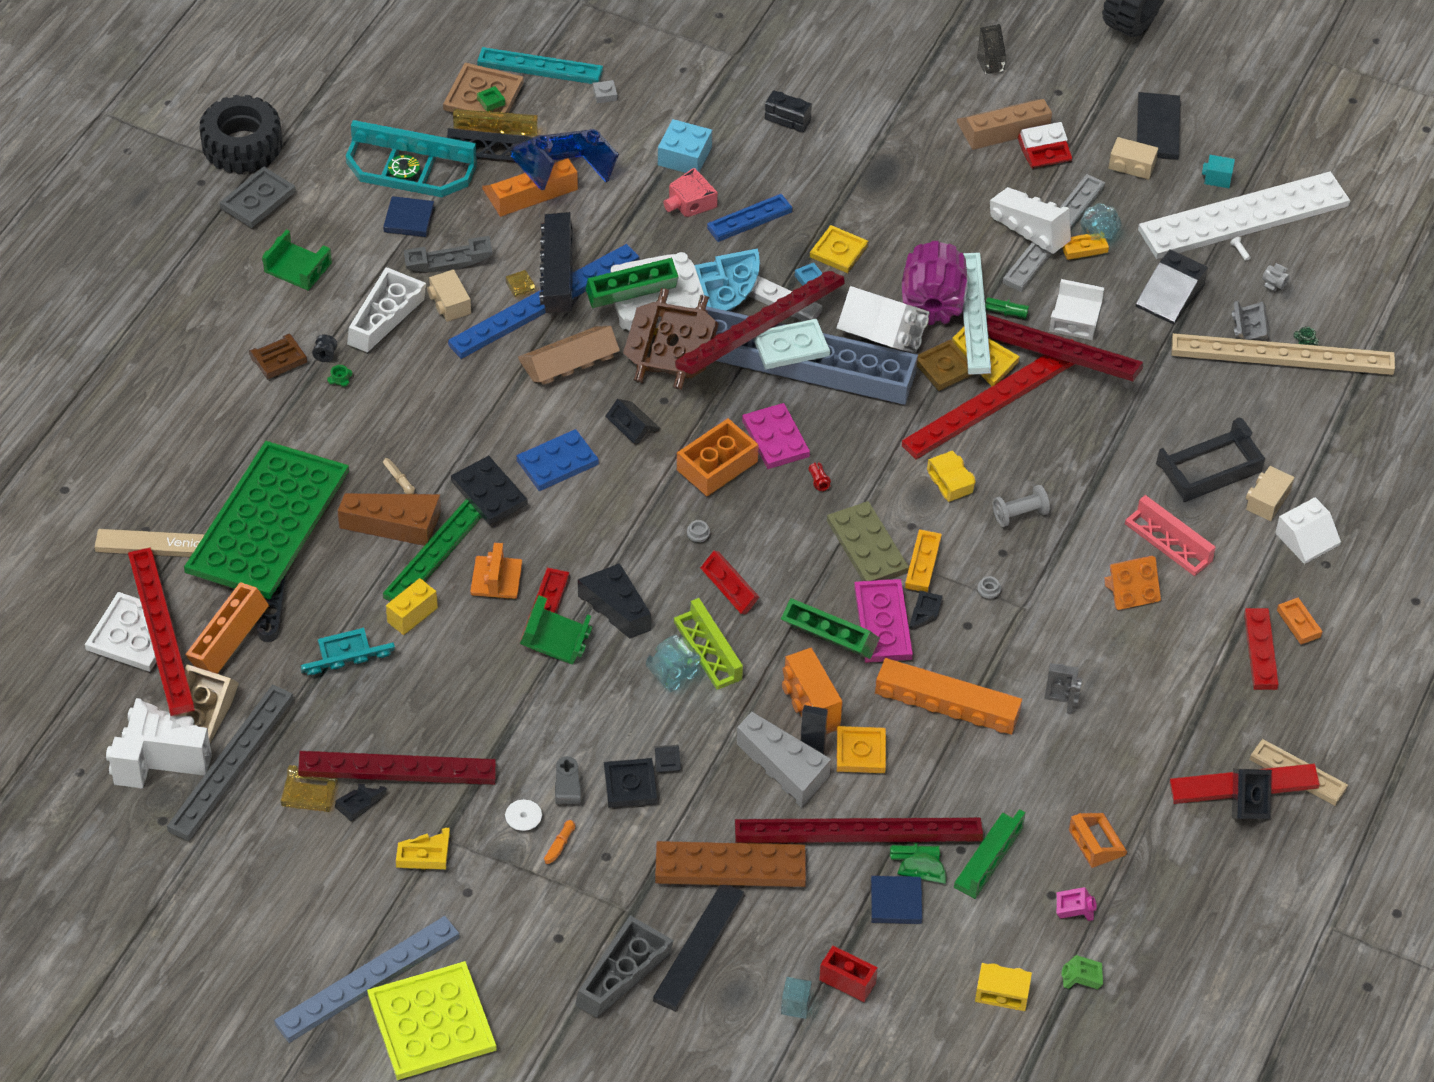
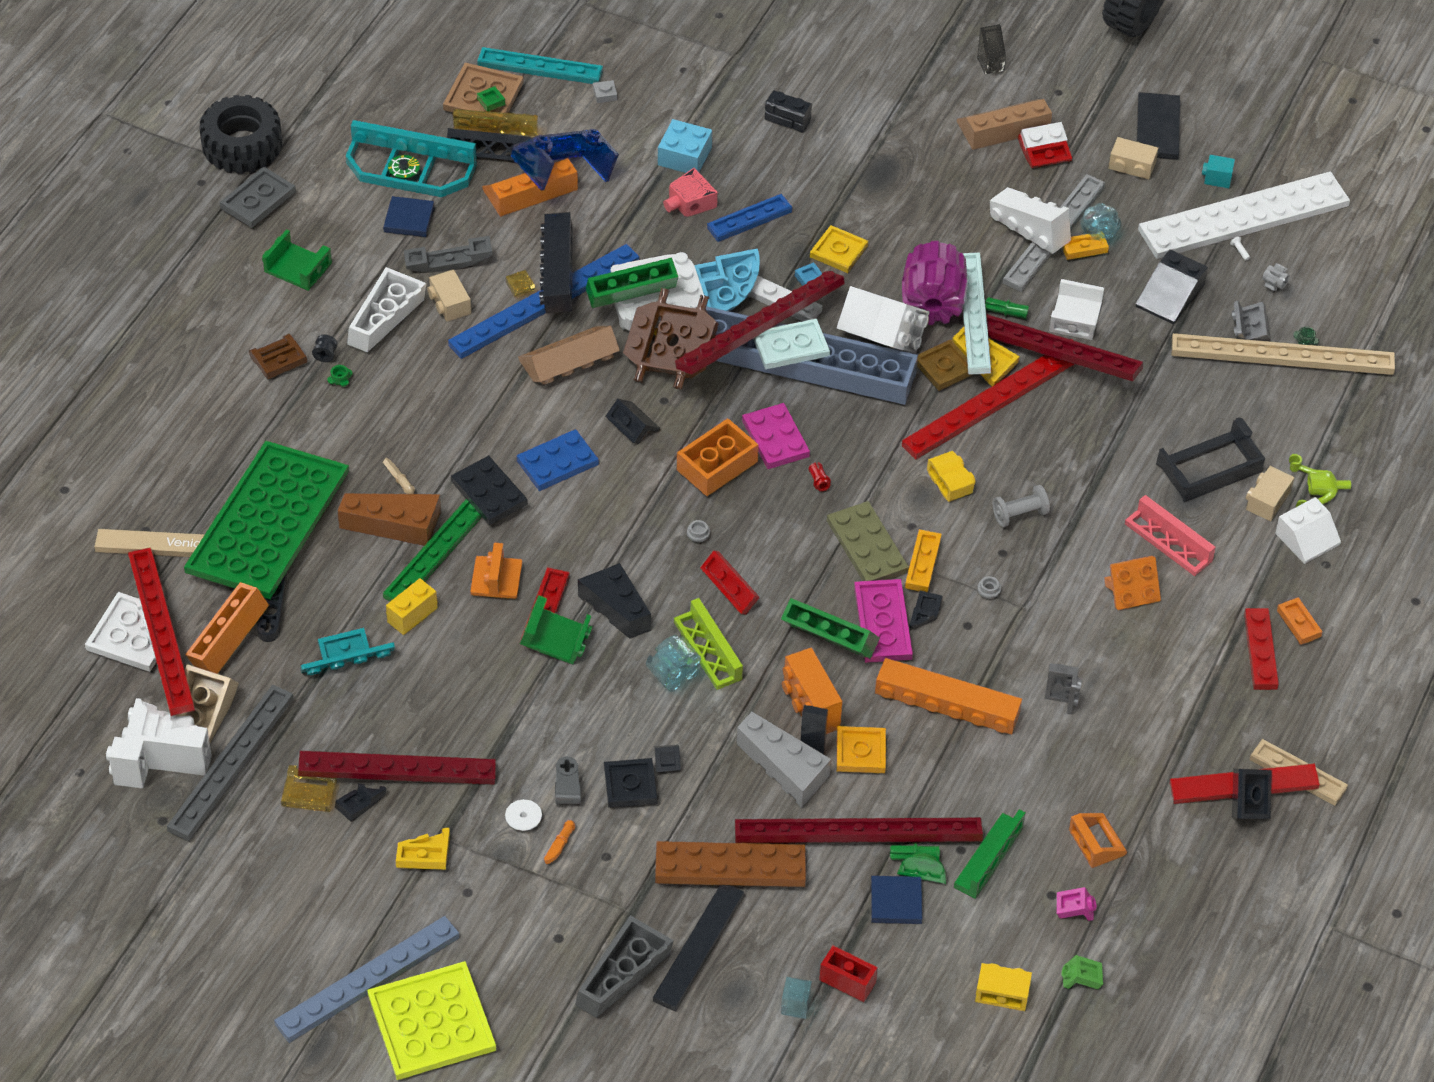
none -> lime piece [1289,454,1351,507]

